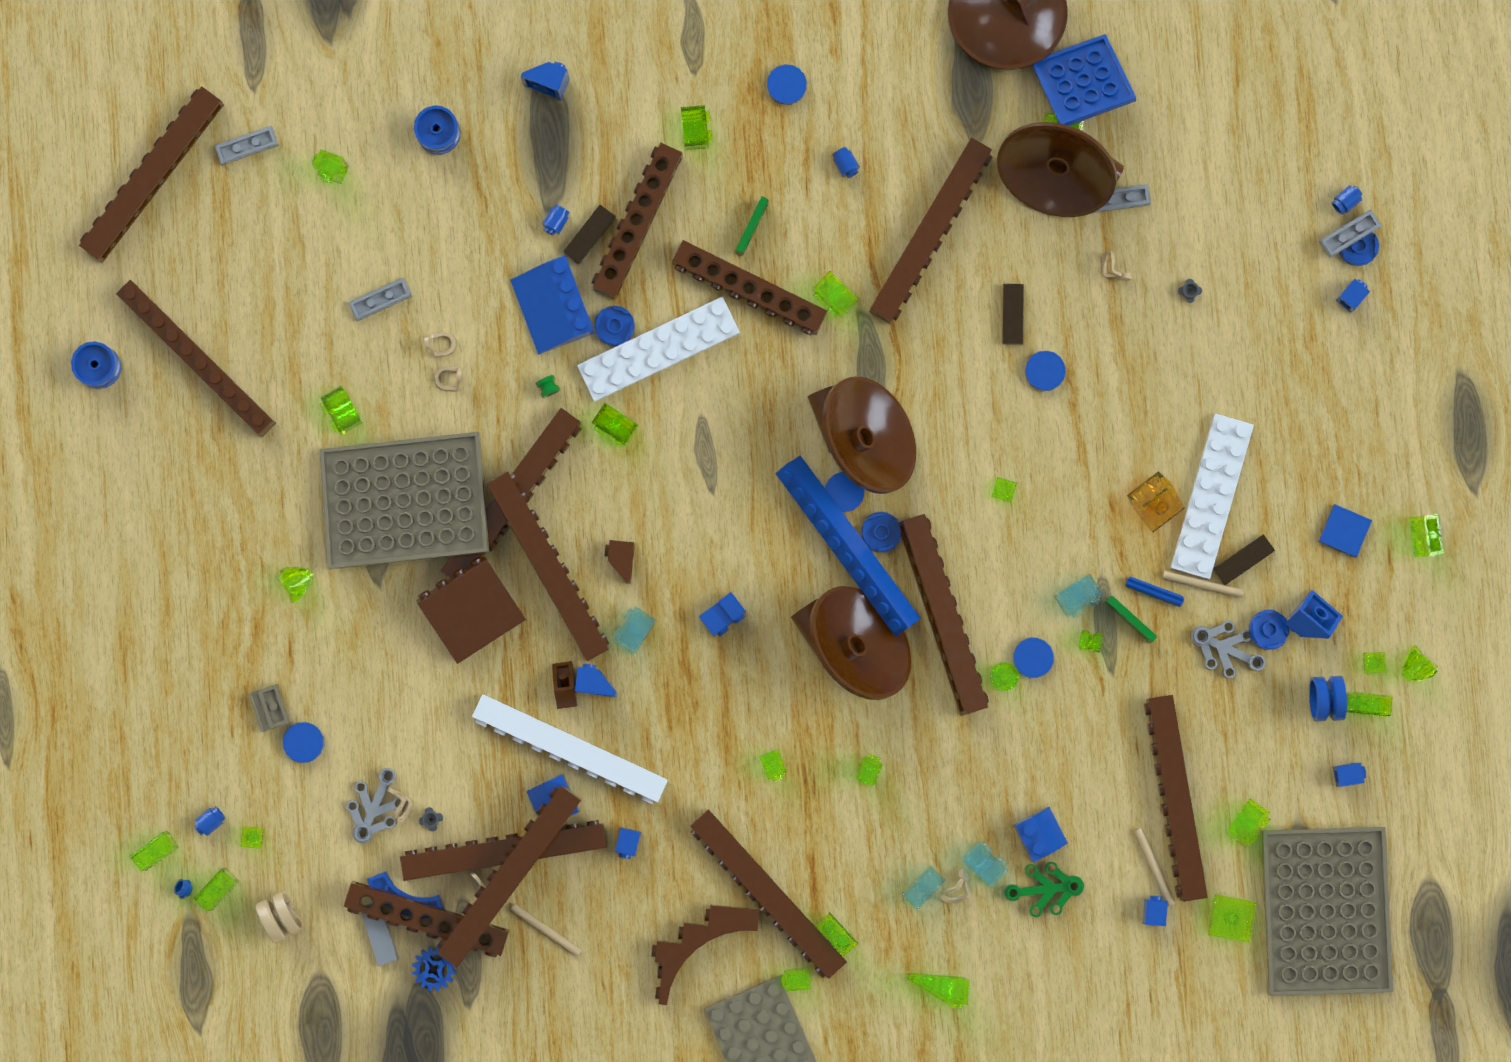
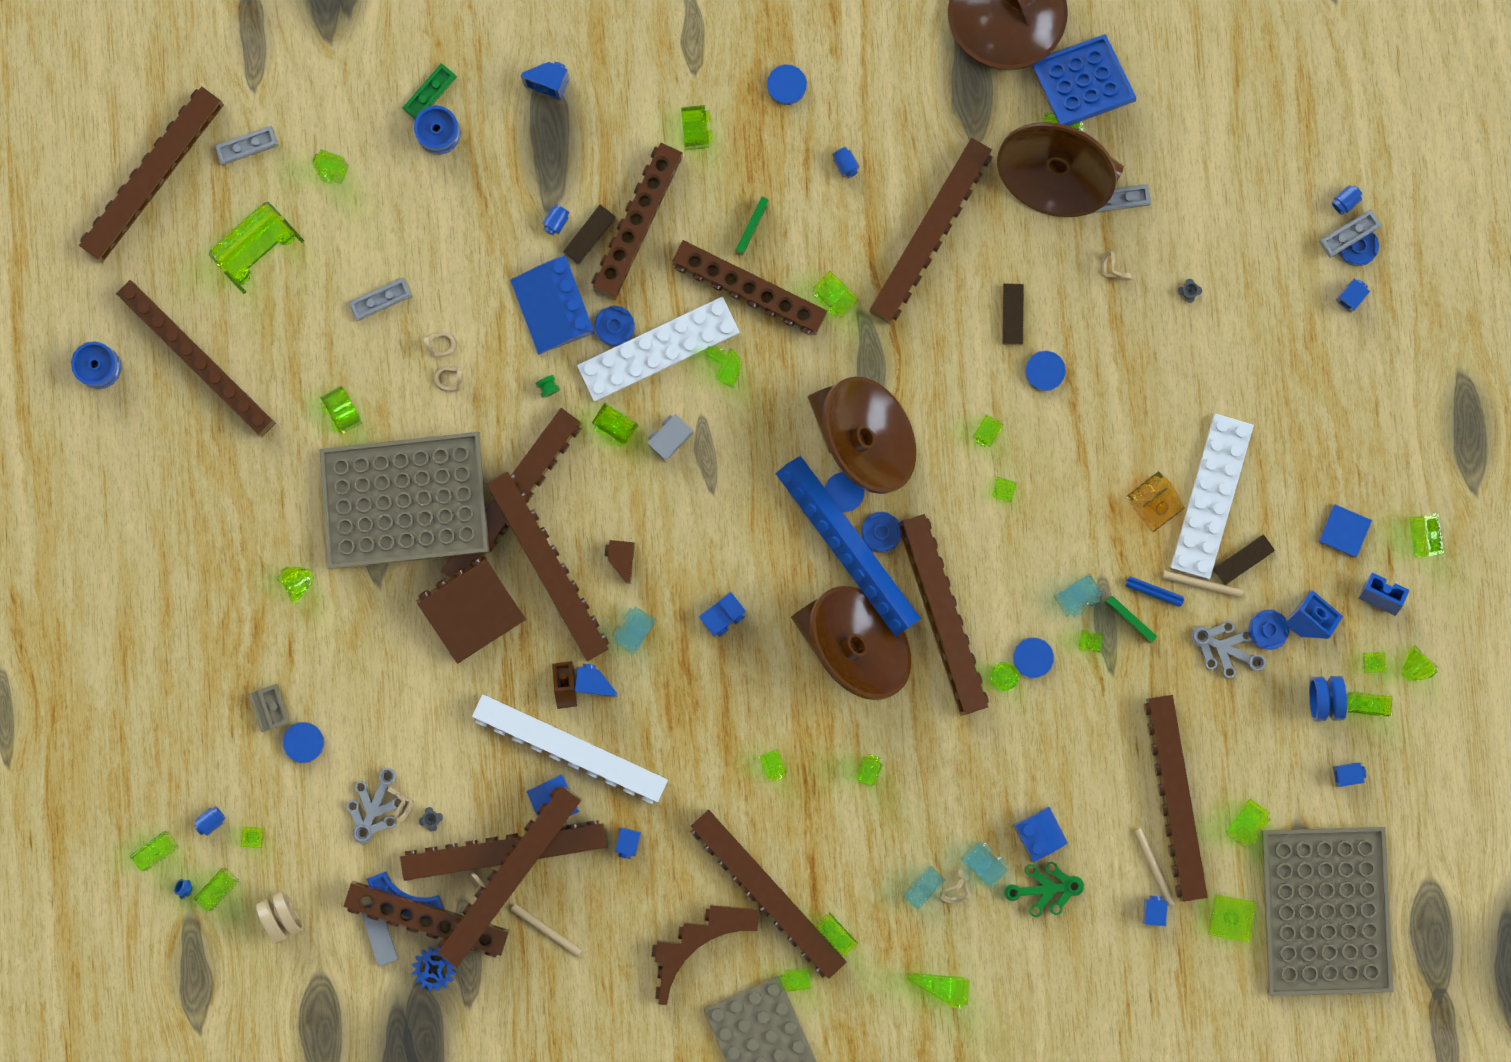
none -> clear neon green windscreen [209,202,304,294]
none -> green tile [402,63,457,119]
none -> light grey brick [648,414,694,462]
none -> clear neon green brick [705,345,741,388]
none -> clear neon green brick [973,414,1004,448]
none -> blue brick [1358,572,1409,616]

